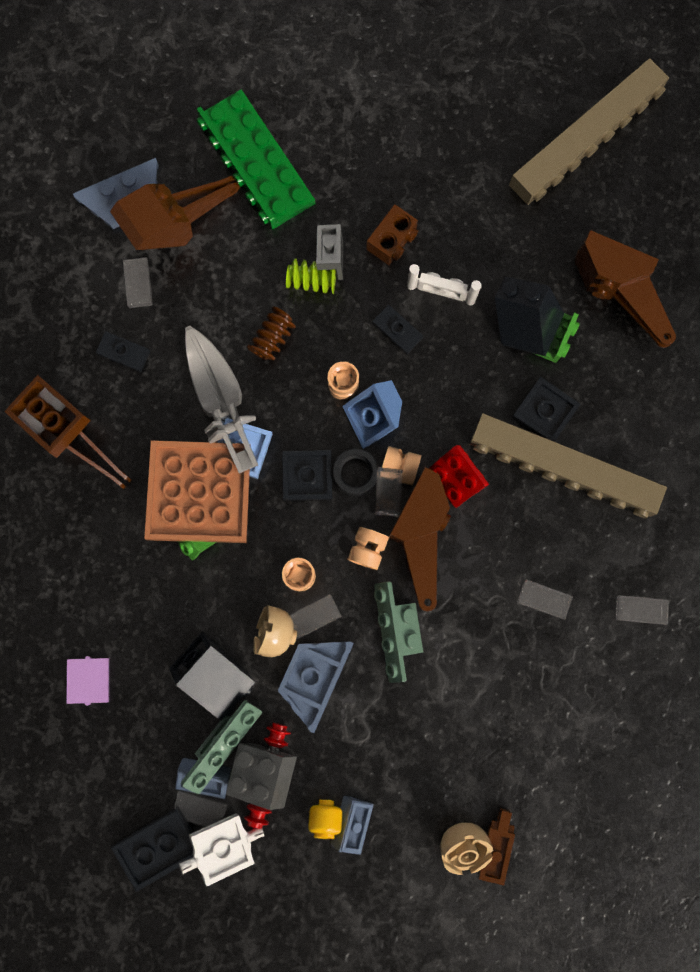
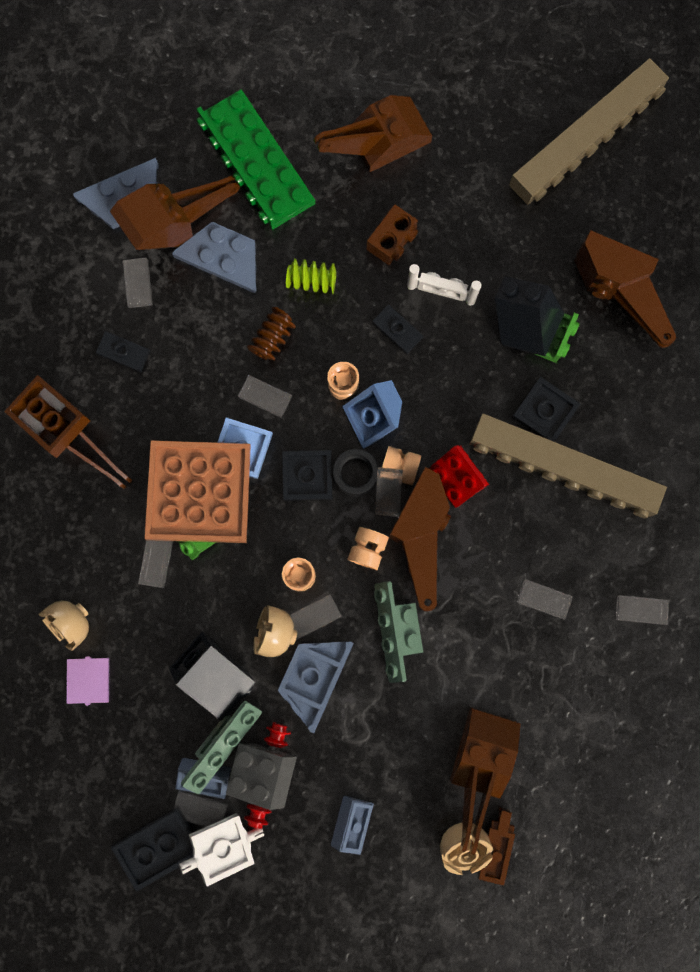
light grey piece [185,326,258,473] -> none
yellow head [308,800,343,839] -> none
dark grey panel [316,224,343,280] -> none
none -> tan cylinder [39,600,89,651]
none -> clear tile [138,540,173,588]
none -> sand blue wing [172,222,257,293]
none -> clear tile [238,375,292,418]
none -> reddish brown slope [313,95,432,172]
none -> reddish brown slope [450,707,521,855]

